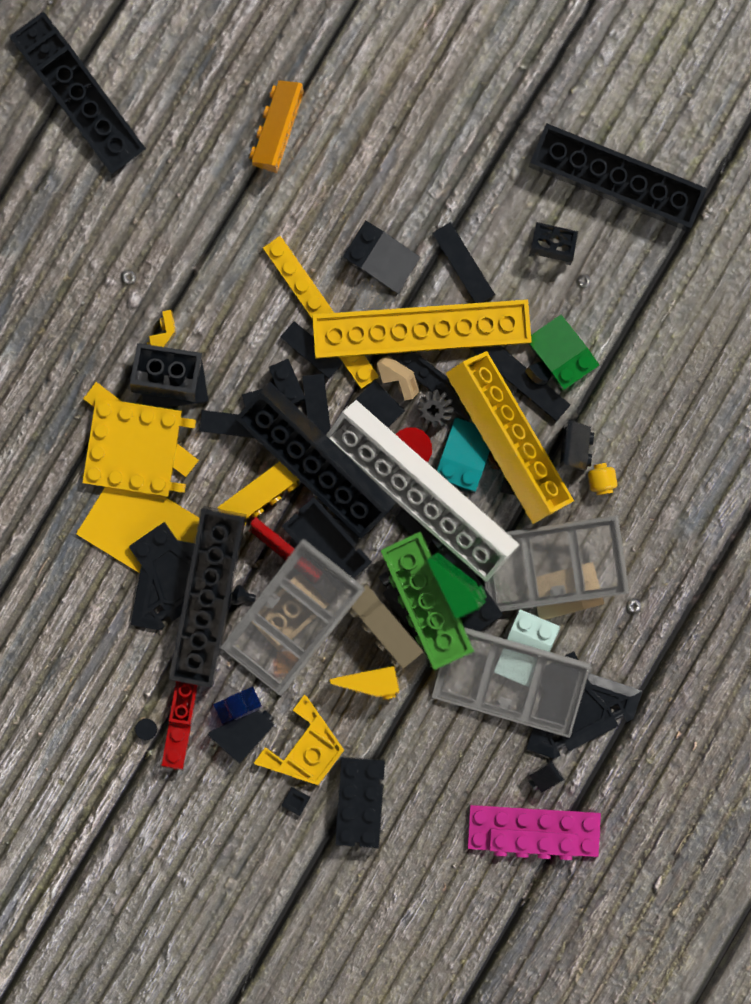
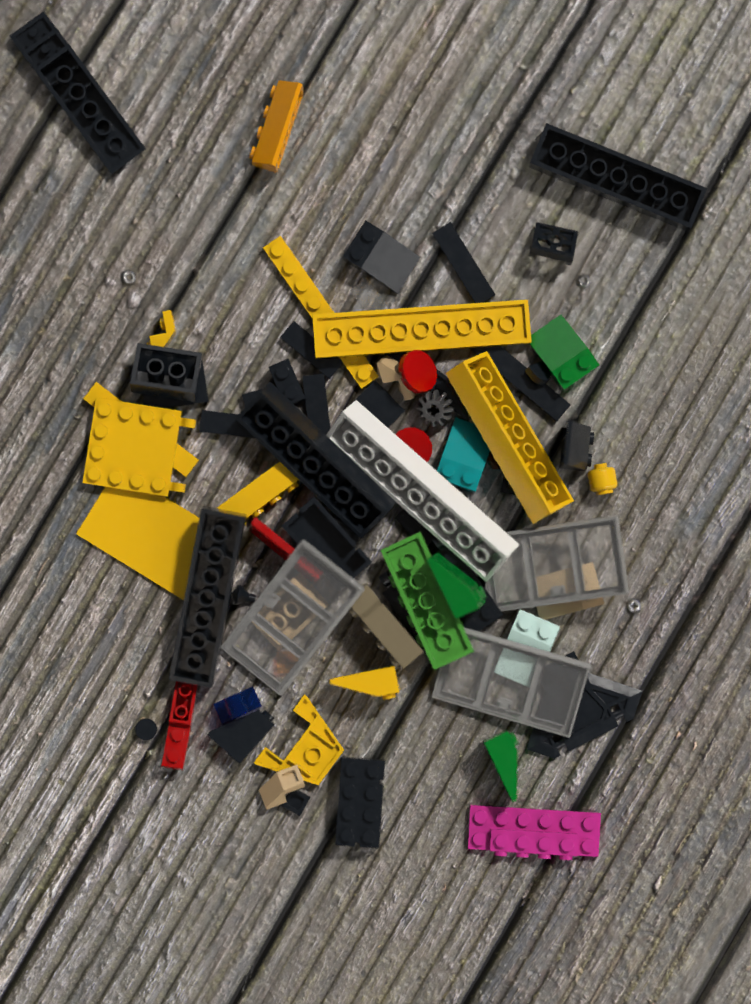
black plate [129,522,195,630] -> none
black slope [528,759,565,793] -> none
none -> tan slope [259,765,305,810]
none -> red tile [398,350,437,393]
none -> green slope [483,730,519,802]

